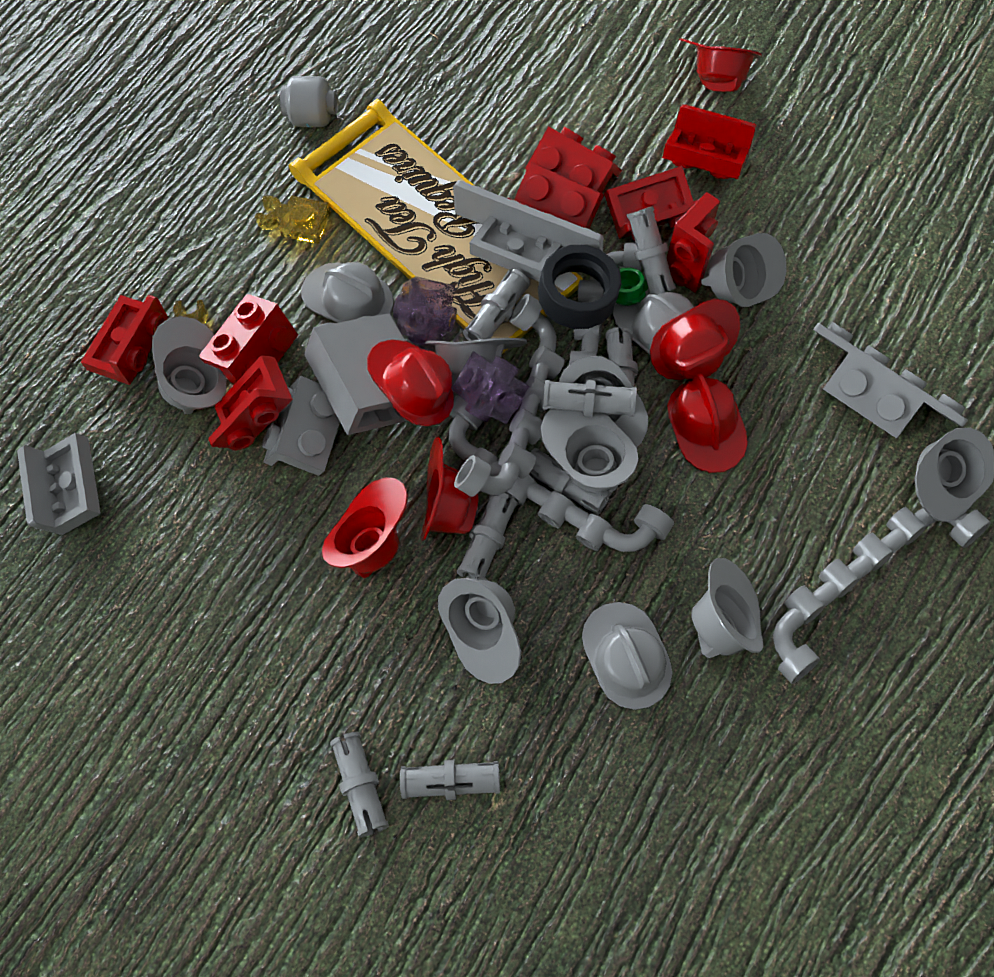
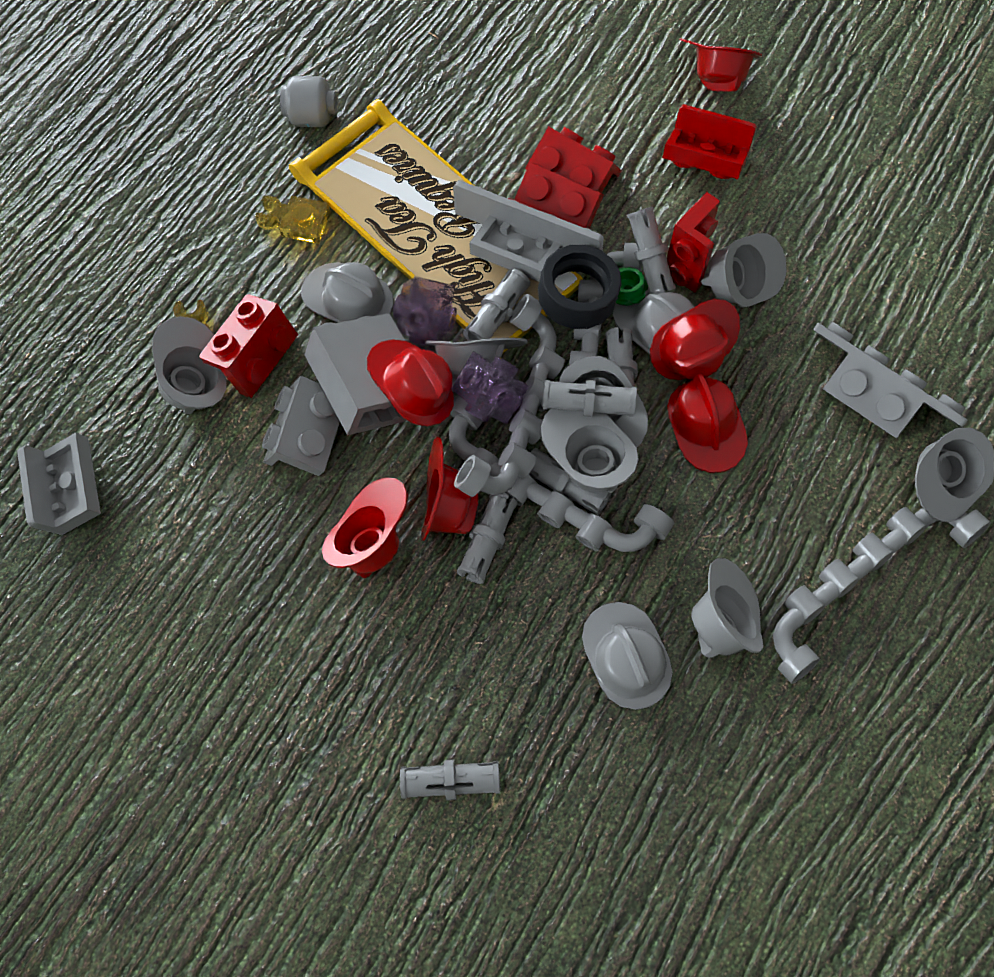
red bracket [81,295,169,385] -> none
red bracket [208,355,293,450] -> none
light grey pin [330,732,389,837] -> none
light grey piece [438,577,521,684] -> none
red bracket [604,166,698,241] -> none

